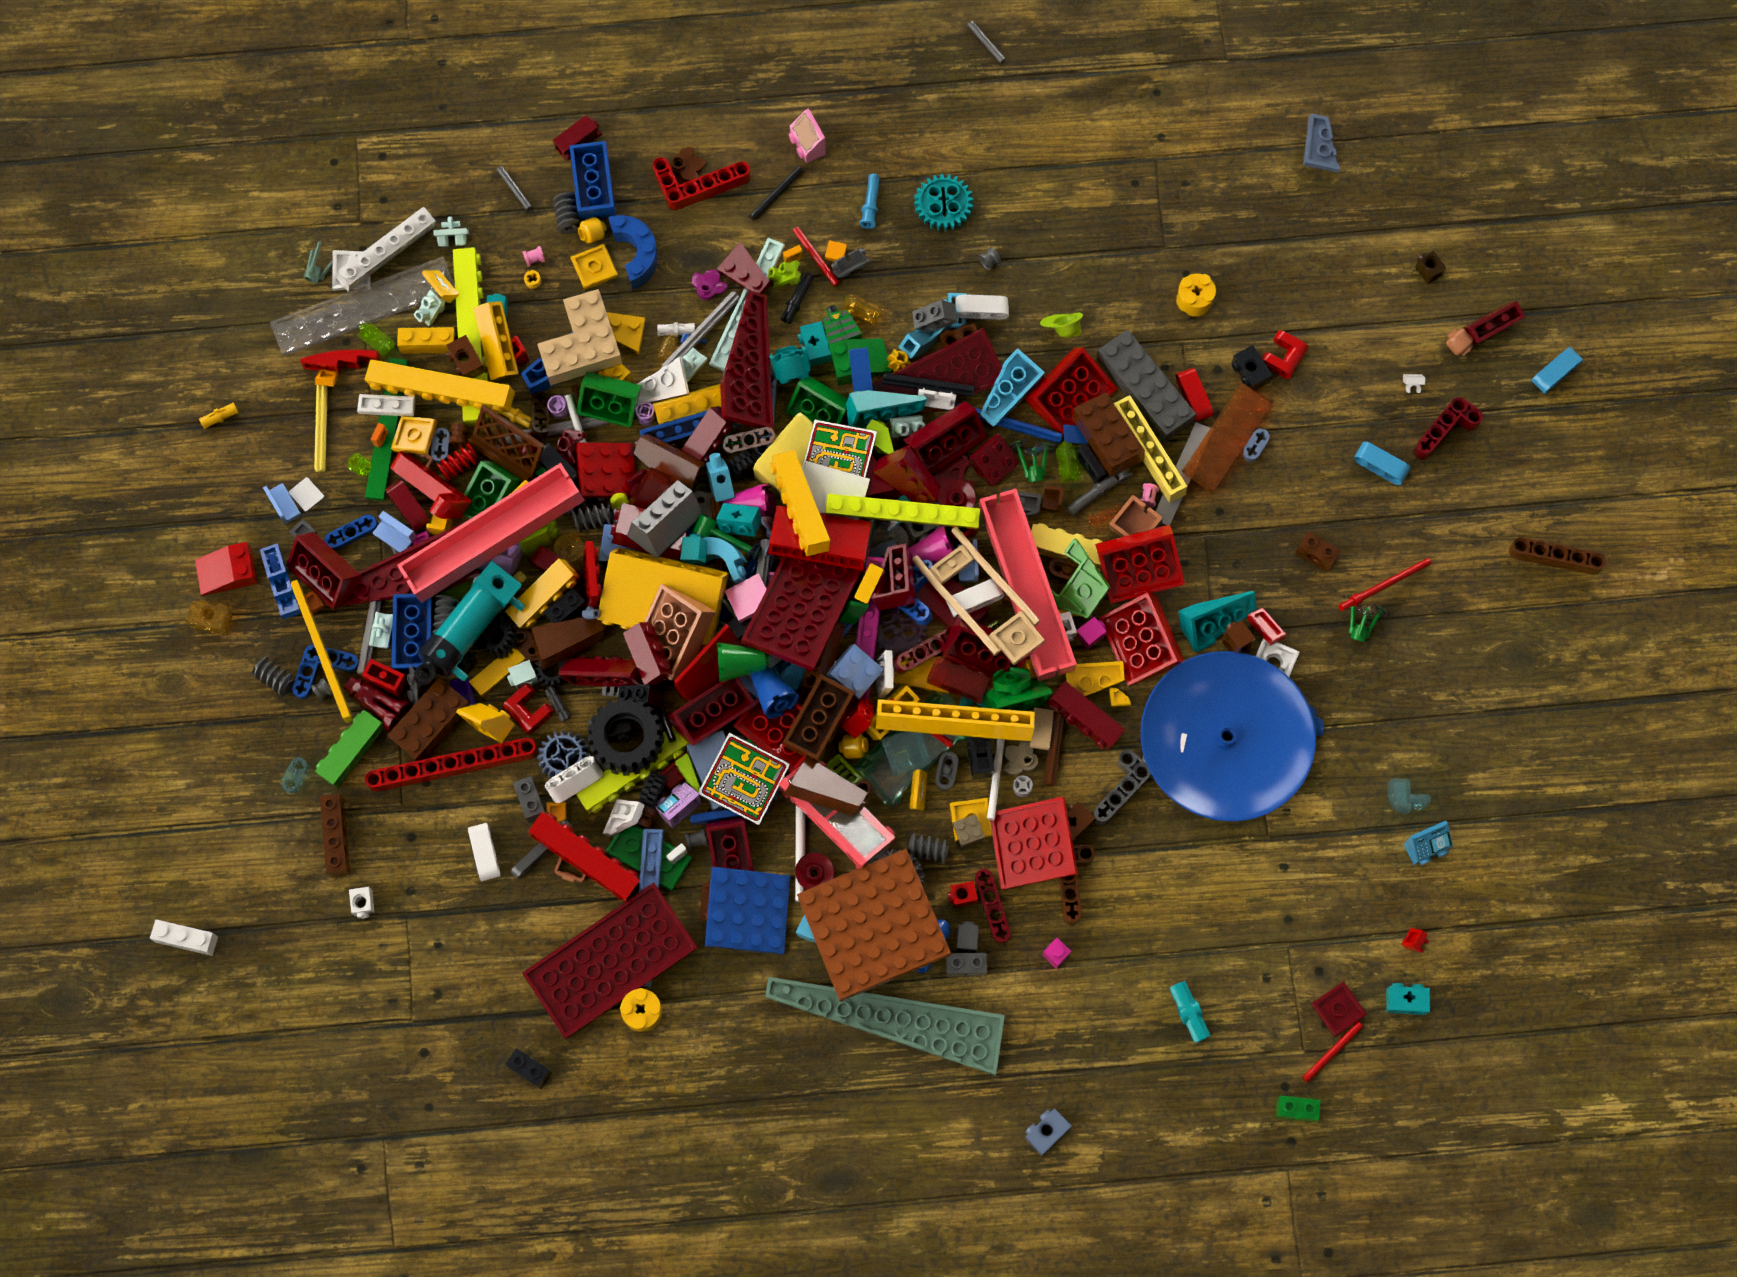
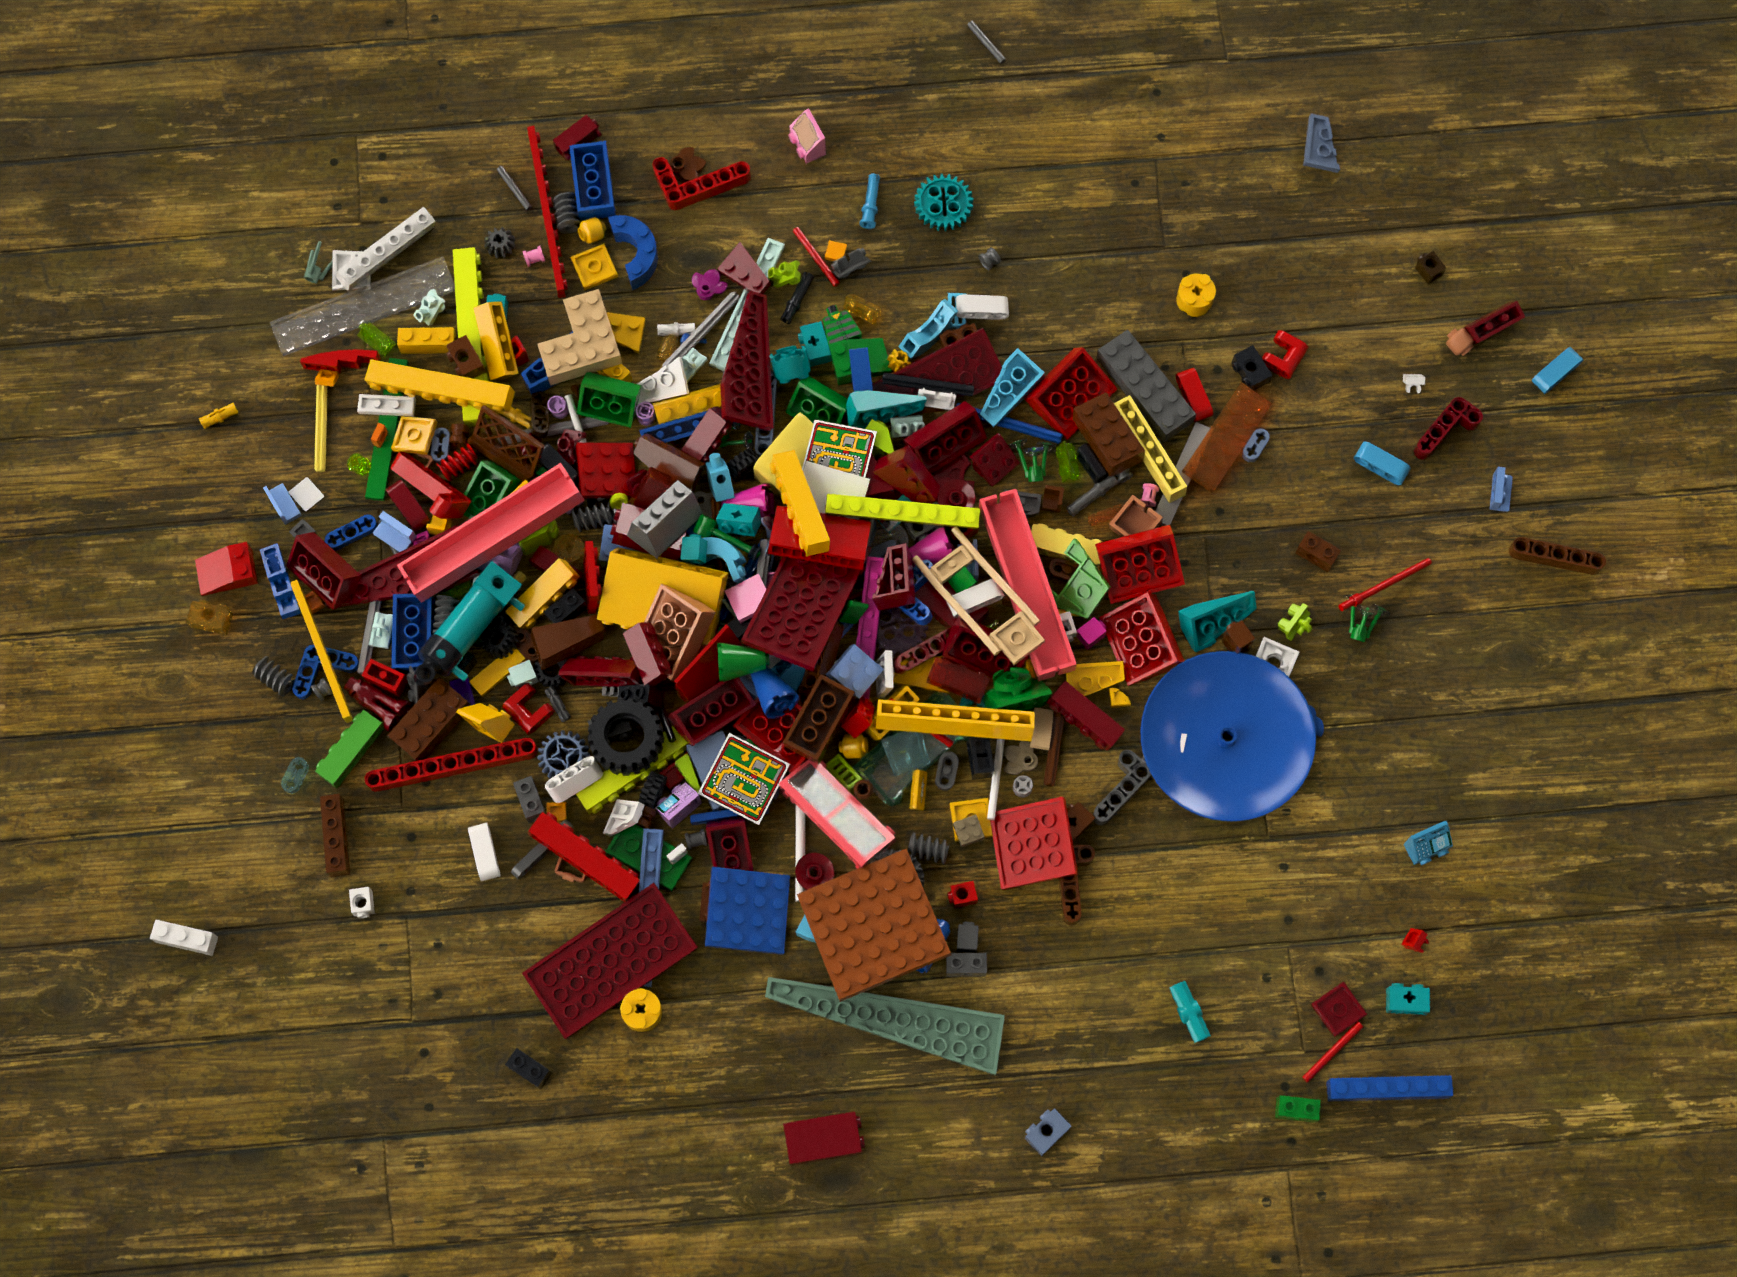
yellow slope [422,270,459,303] -> none
light aqua hips [433,216,469,247] -> none
yellow bush [524,270,541,289] -> none
sand blue arm [582,606,600,620] -> none
reddish brown beam [723,427,777,453] -> none
black bar [749,166,803,221] -> none
light orange tile [783,245,803,263] -> none
slope [785,756,867,816] -> none
yellow slope [854,563,883,604] -> none
dark grey brick [912,300,958,333] -> none
dark red beam [975,869,1010,944] -> none
lime piece [1040,313,1083,338] -> none
dark pink brick [1042,938,1071,969] -> none
blue sticker [1063,425,1088,444] -> none
red tile [1247,608,1287,646] -> none
clear light blue brick [1387,779,1431,814] -> none
none -> dark grey gear [484,227,516,259]
none -> red plate [527,126,568,298]
none -> dark red brick [783,1111,865,1166]
none -> green slope [948,567,978,593]
none -> lime hips [1278,603,1312,641]
none -> blue brick [1326,1075,1453,1102]
none -> medium blue bracket [1489,467,1512,512]

